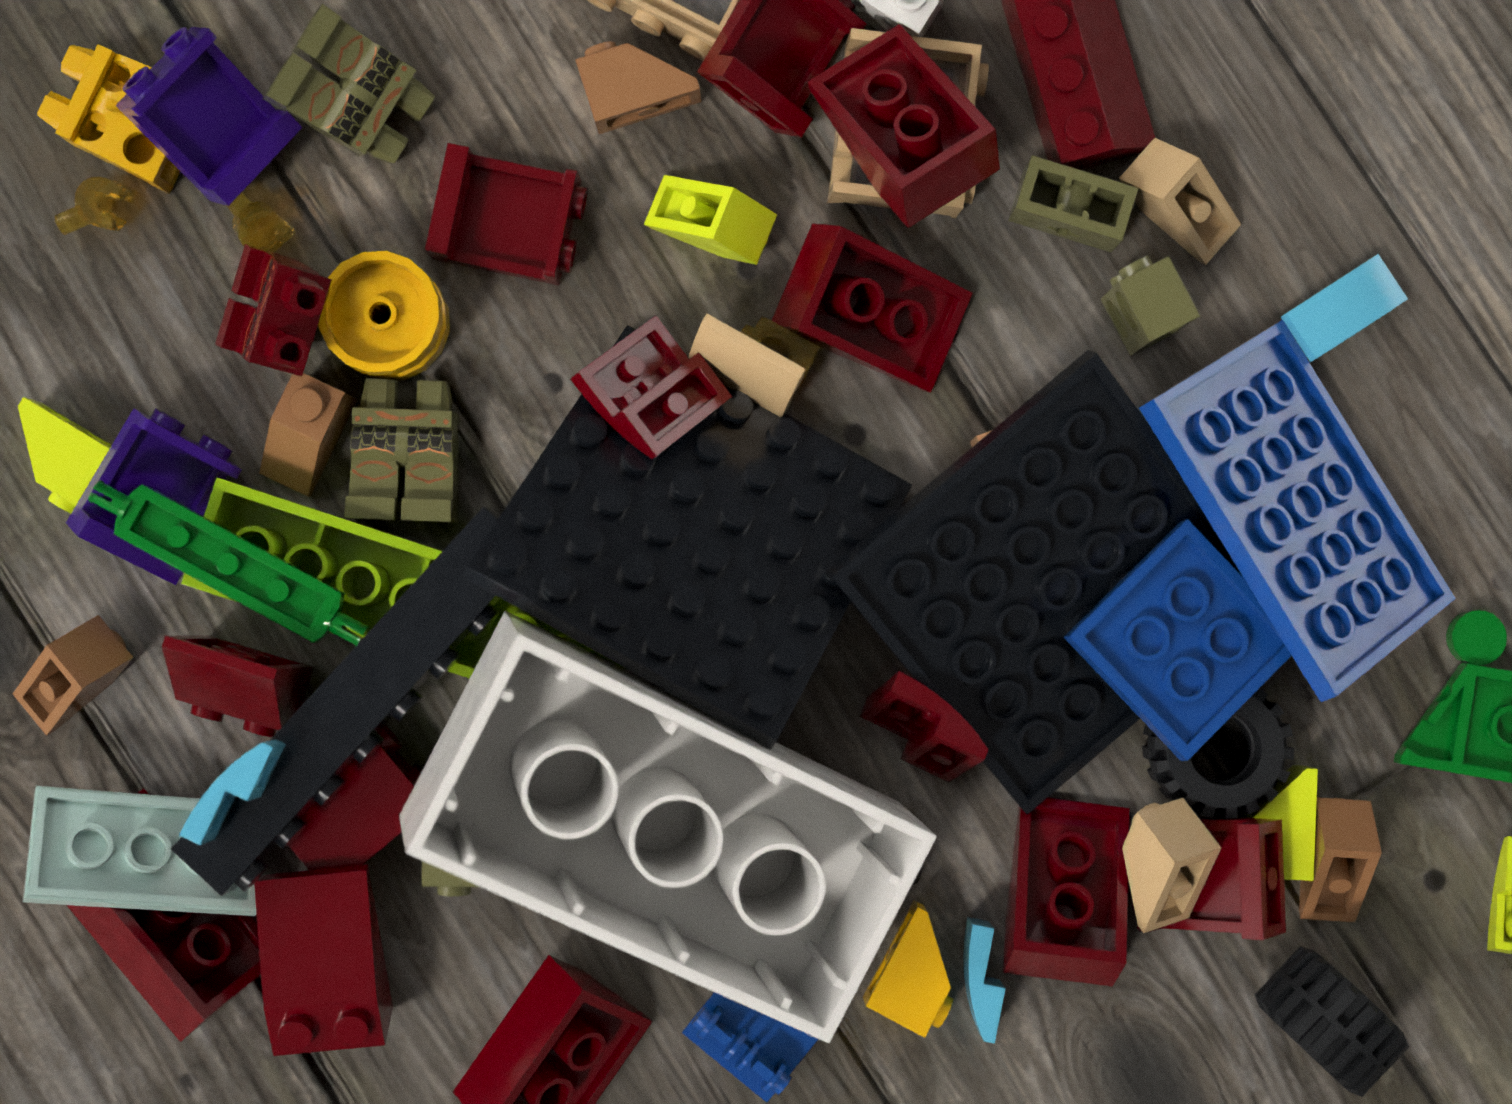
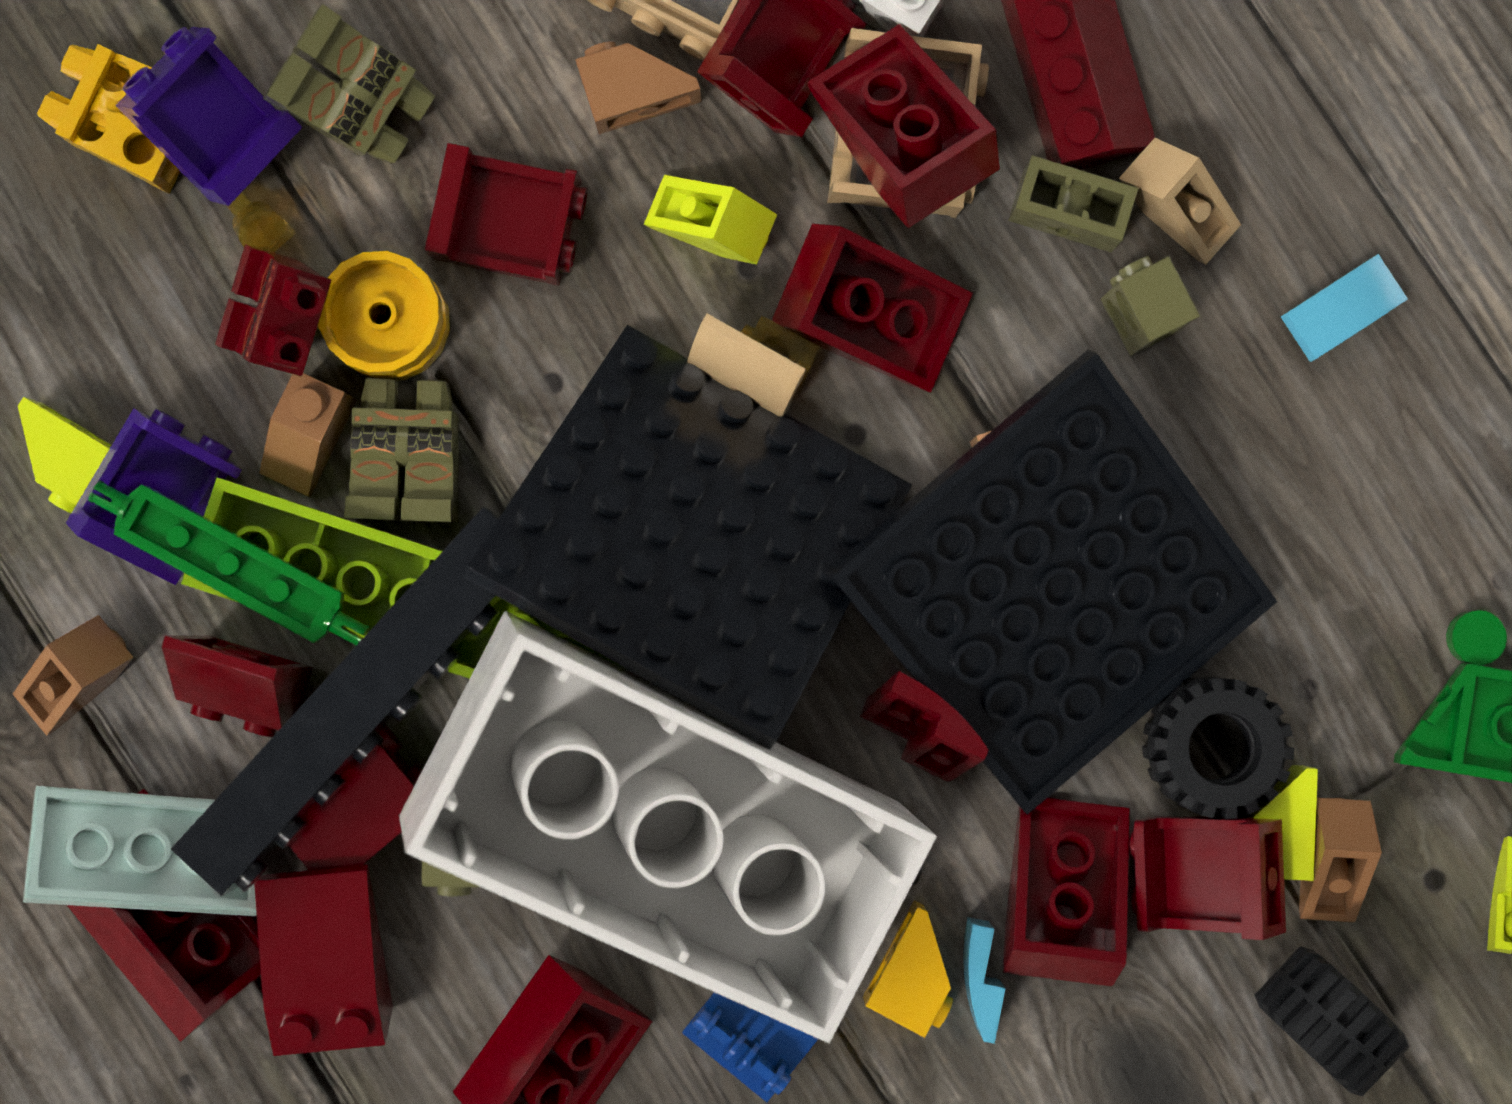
clear yellow piece [54,176,137,235] -> none
medium azure slope [179,739,286,845] -> none
dark red slope [570,315,732,459] -> none
blue plate [1064,519,1292,761] -> none
tan slope [1122,798,1221,933] -> none
blue plate [1139,320,1456,702] -> none

